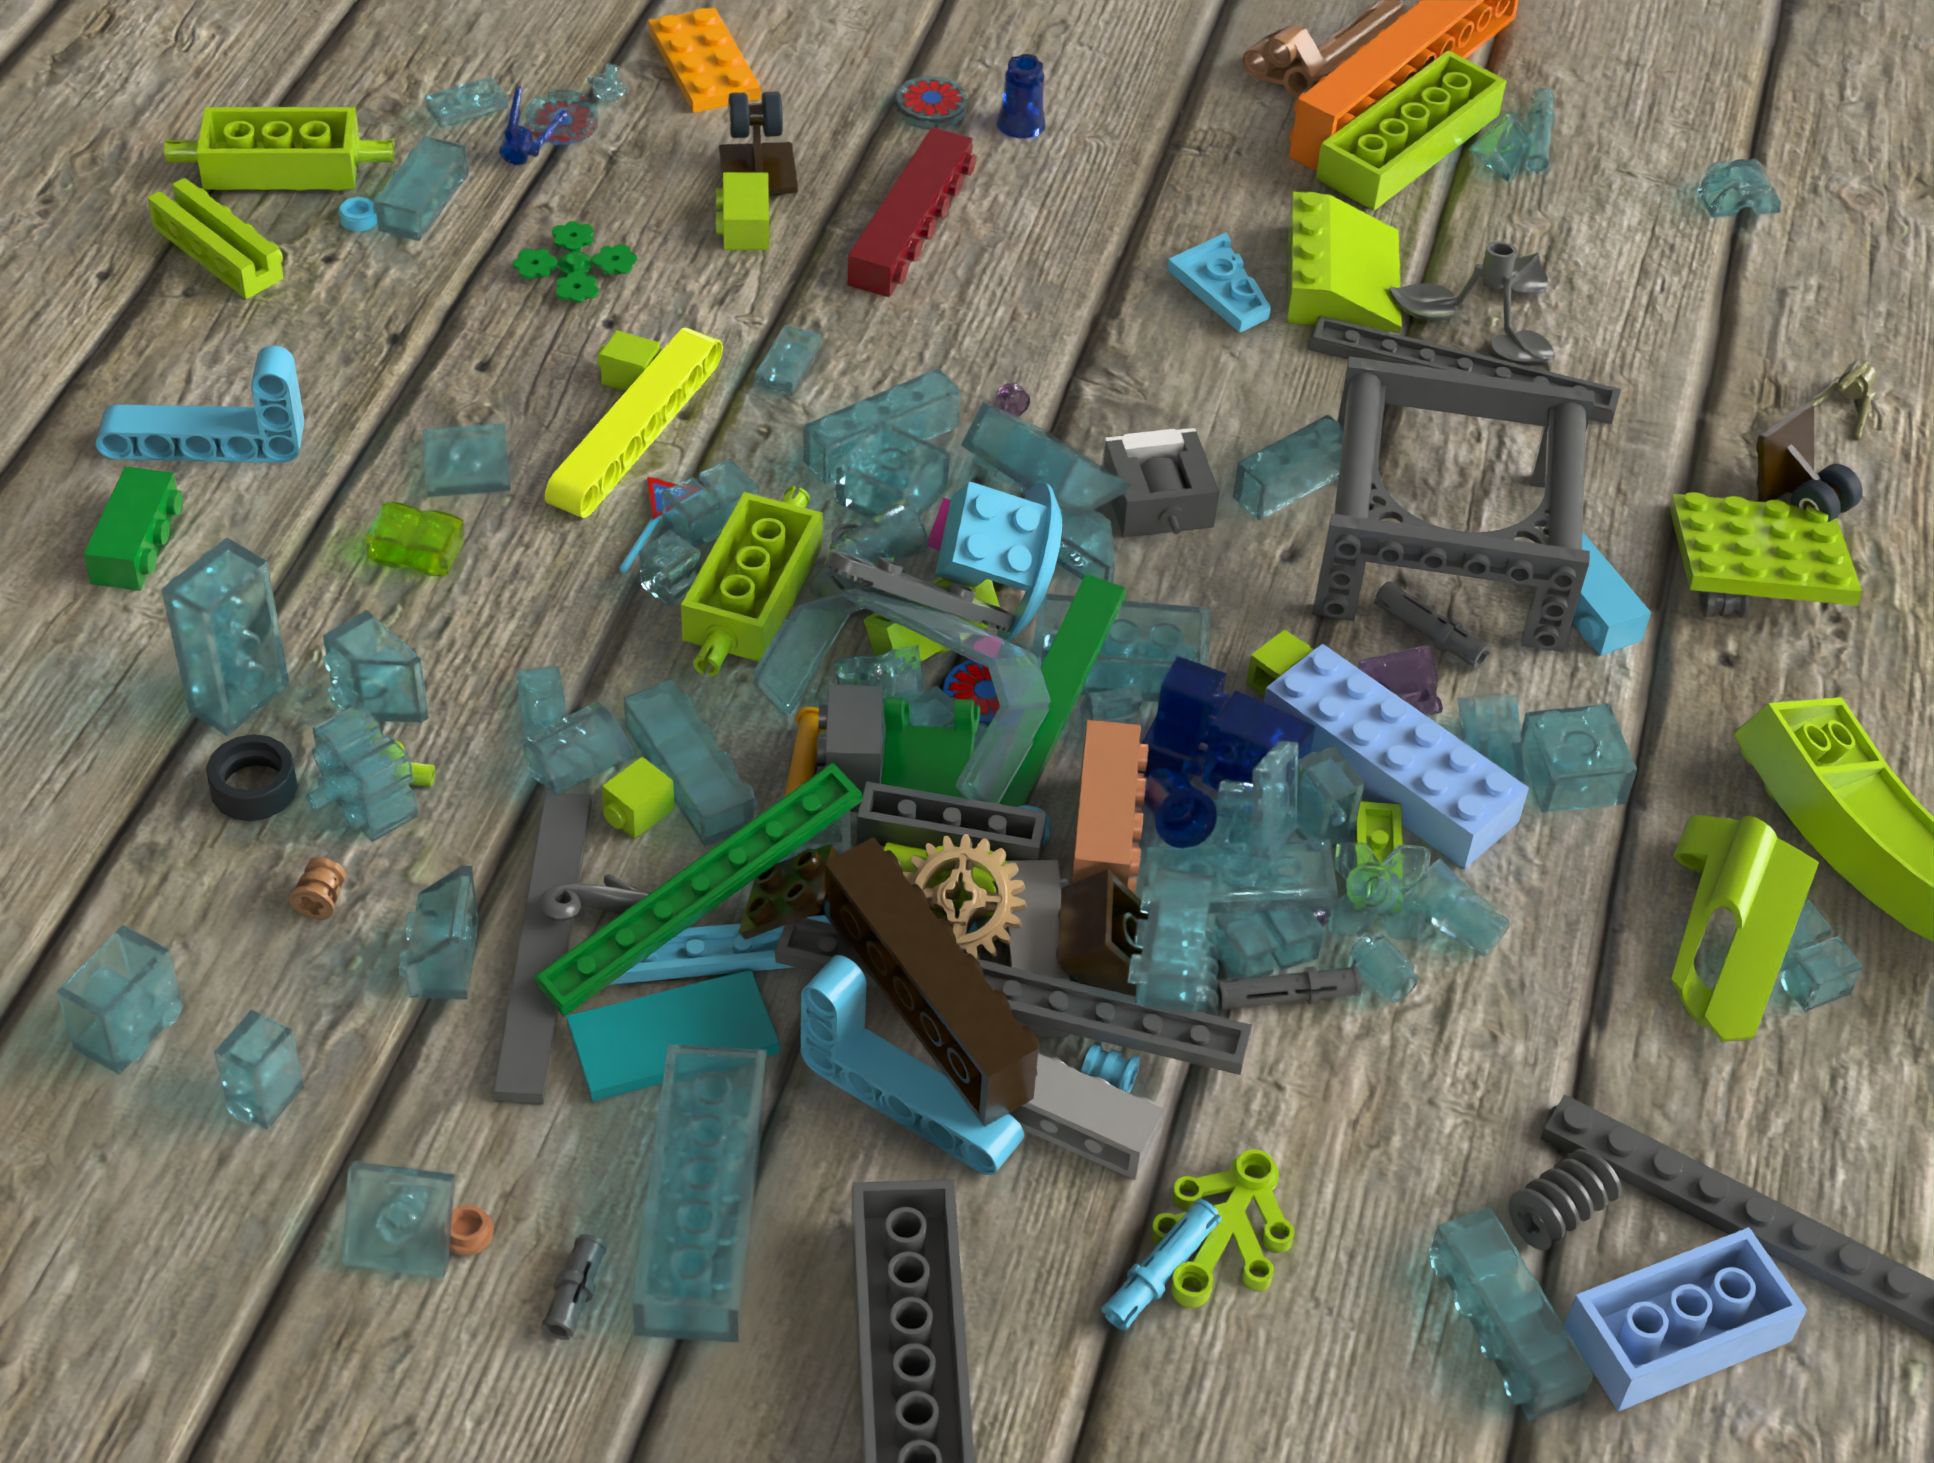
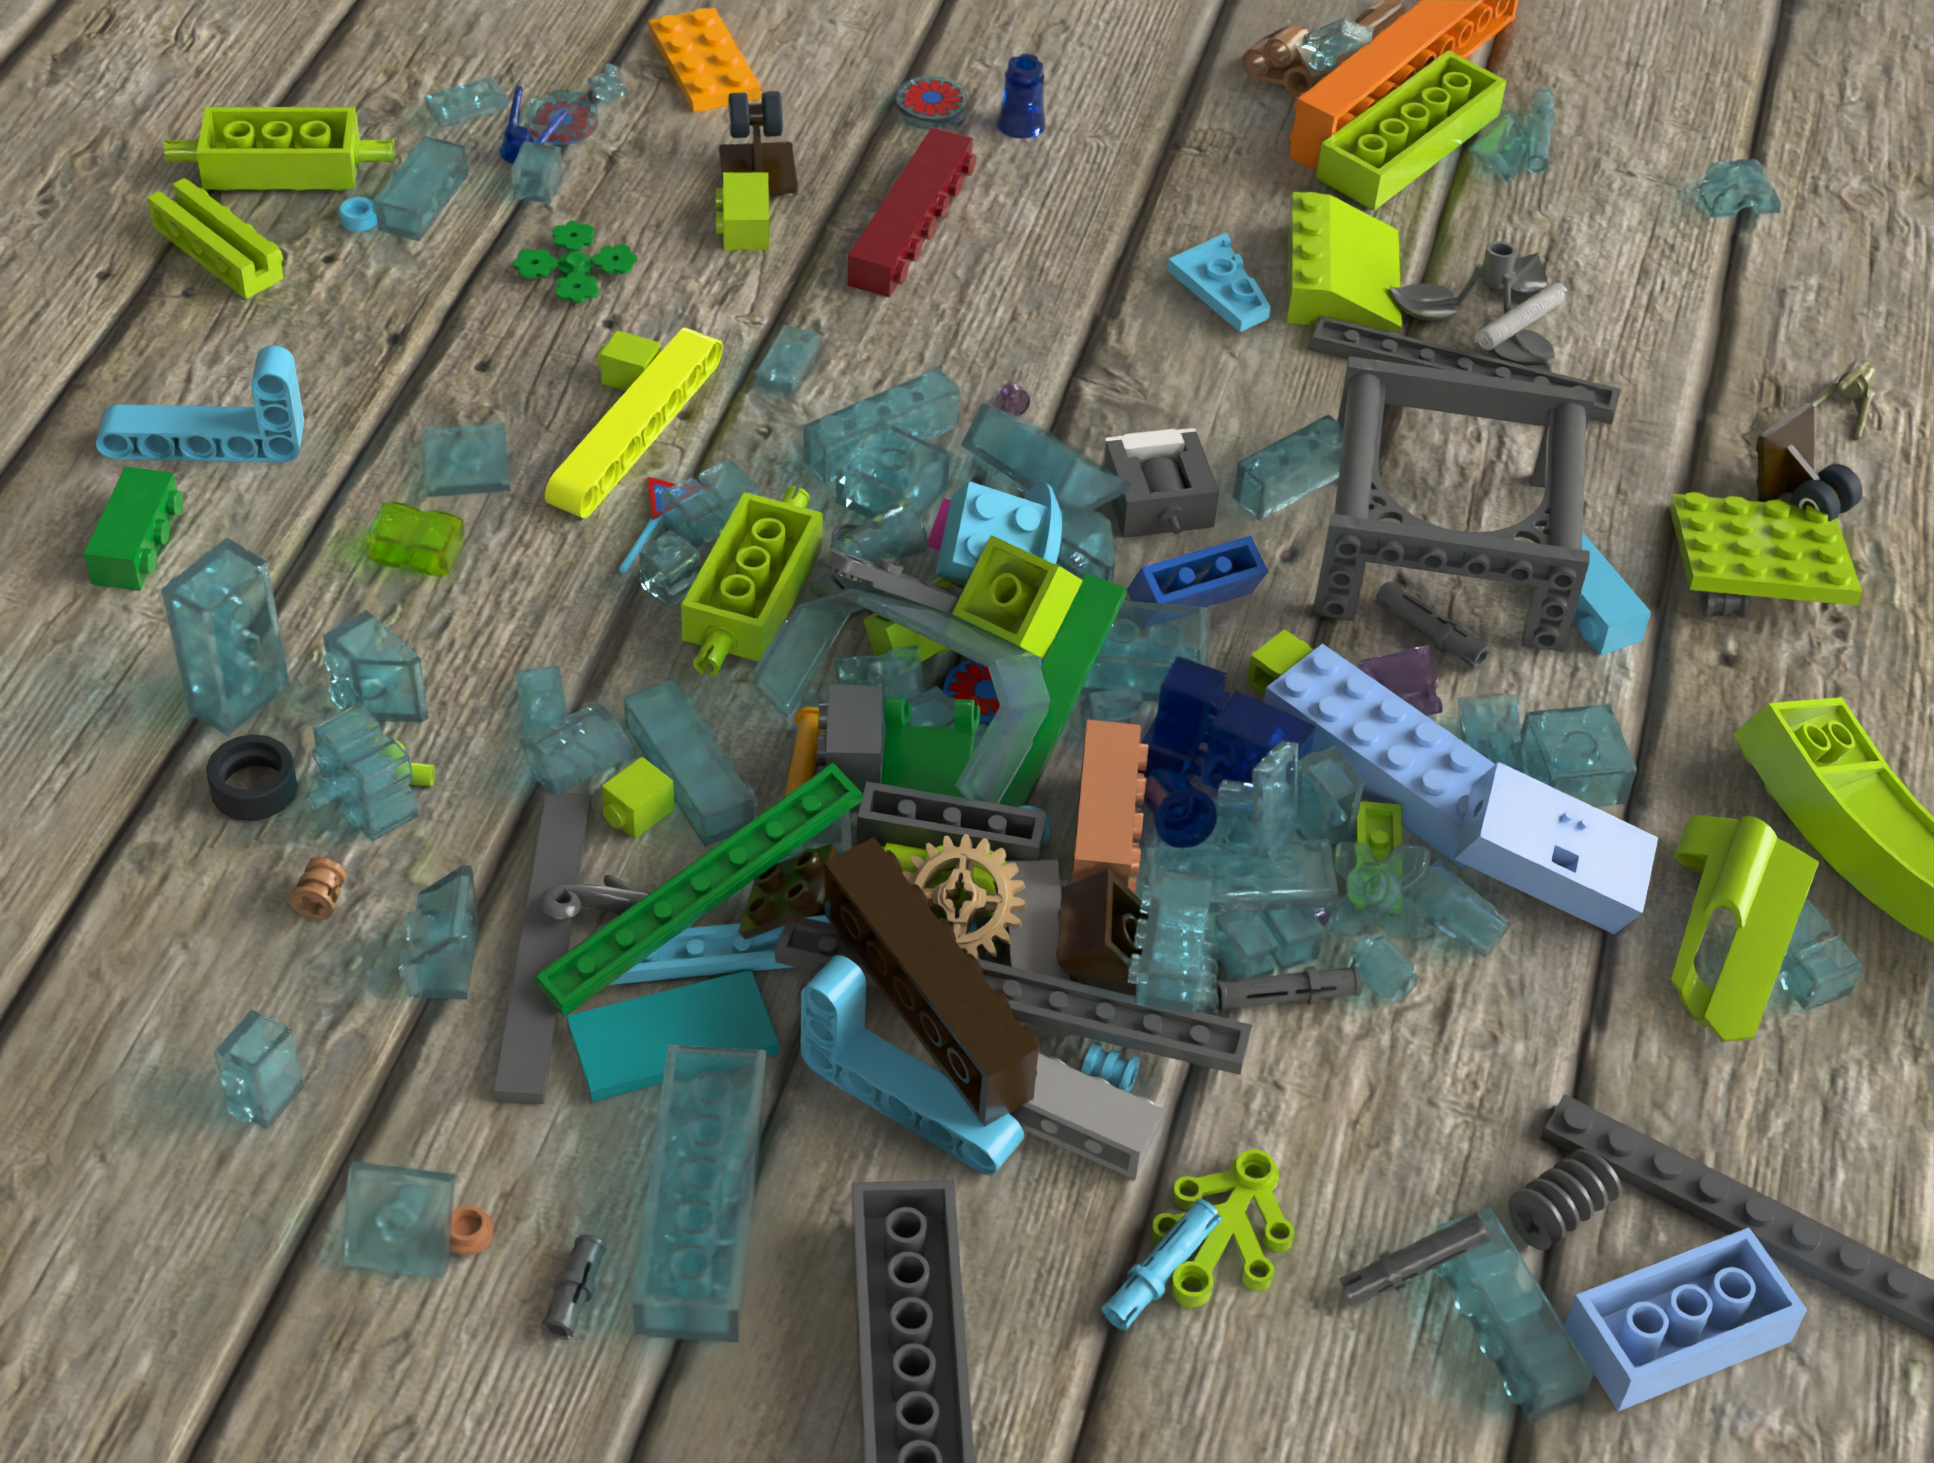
clear light blue brick [56,925,184,1075] -> none
none -> clear light blue brick [512,141,562,204]
none -> lime slope [952,535,1083,659]
none -> blue brick [1127,535,1269,626]
none -> clear light blue plate [1302,18,1373,72]
none -> dark grey pin [1340,1211,1493,1308]
none -> light blue brick [1454,762,1658,935]
none -> white piece [1474,283,1567,350]

